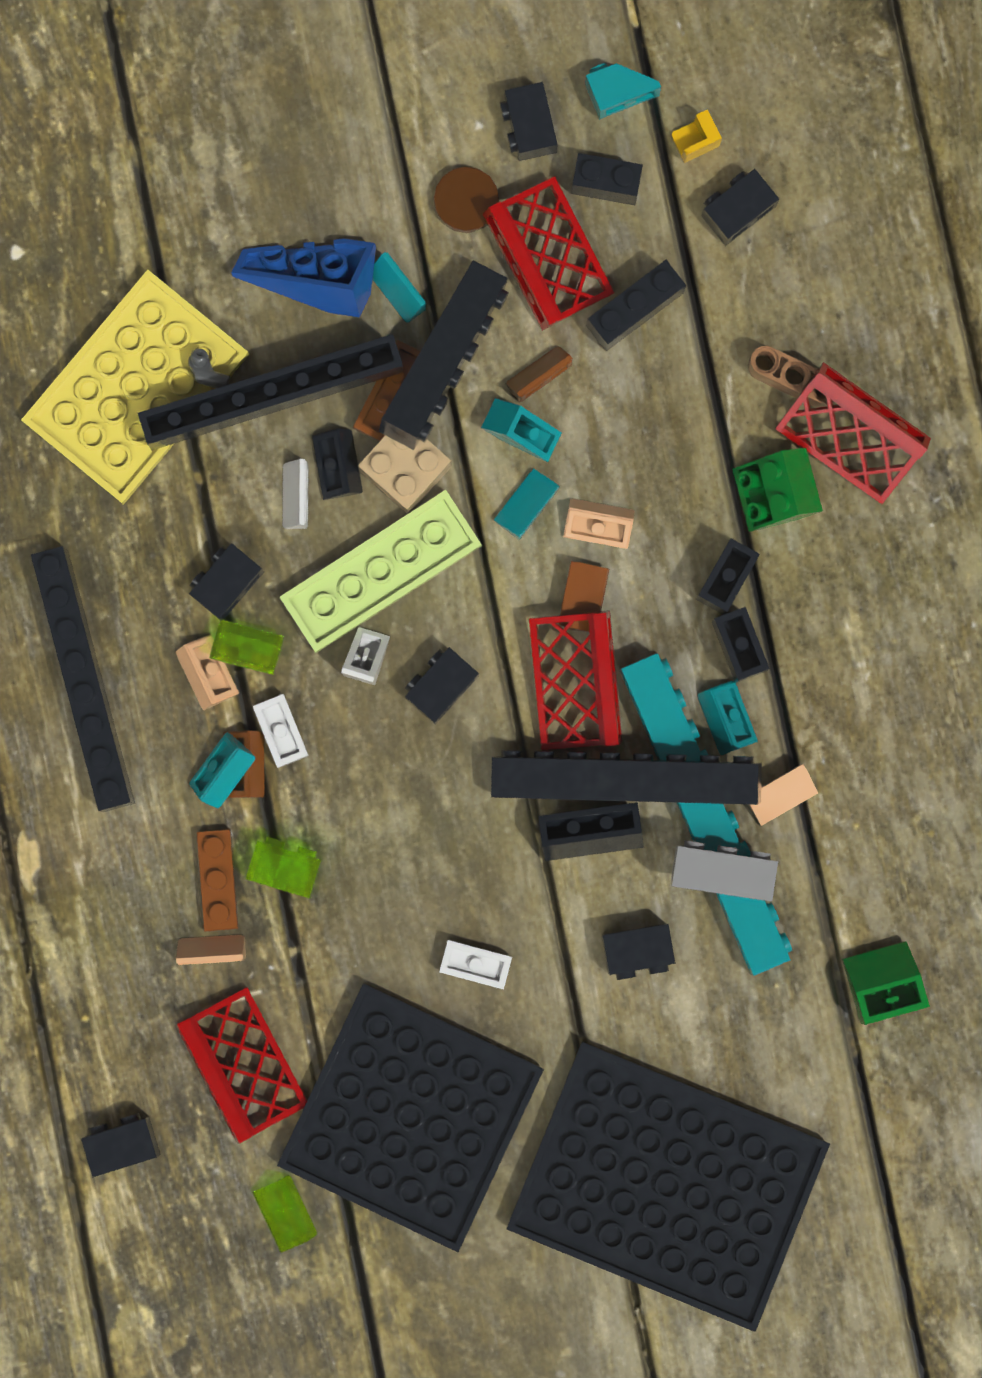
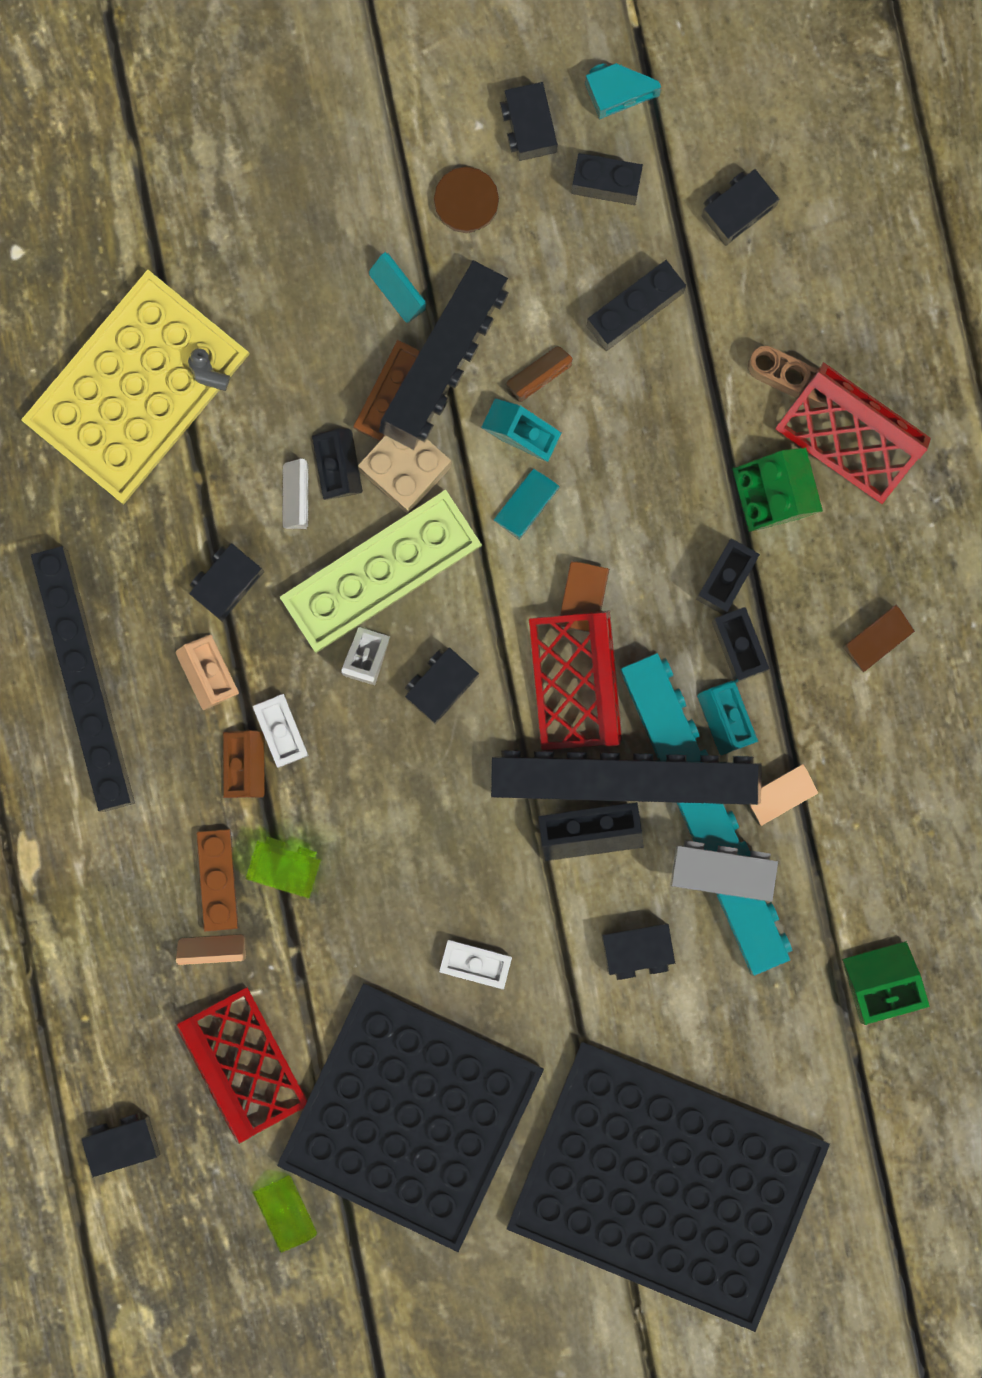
black brick [138,334,404,450] -> none
teal slope [189,732,255,808] -> none
clear neon green slope [209,620,284,675] -> none
blue wedge [231,239,376,317] -> none
red fence [483,176,614,331] -> none
light nougat slope [563,499,635,549] -> none
yellow panel [671,109,722,163] -> none
none -> reddish brown slope [843,605,915,673]

